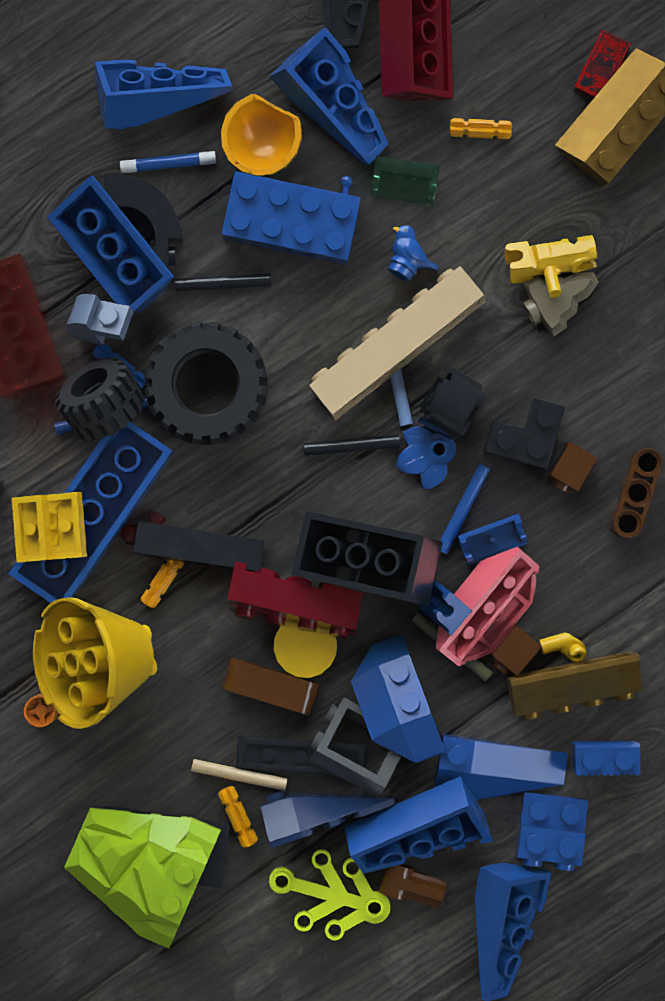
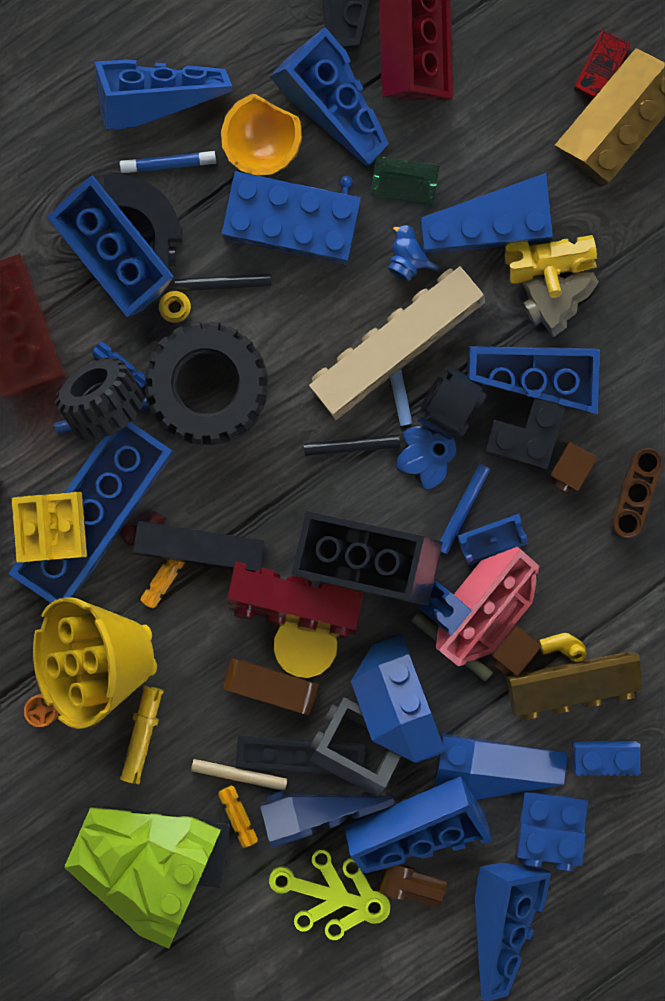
sand blue brick [66,294,134,345] -> none
light orange axle [449,118,512,139] -> none
none -> yellow pin [120,686,164,784]
none -> yellow plate [159,291,191,323]
none -> blue wedge [420,173,553,255]
none -> blue wedge [467,346,600,414]

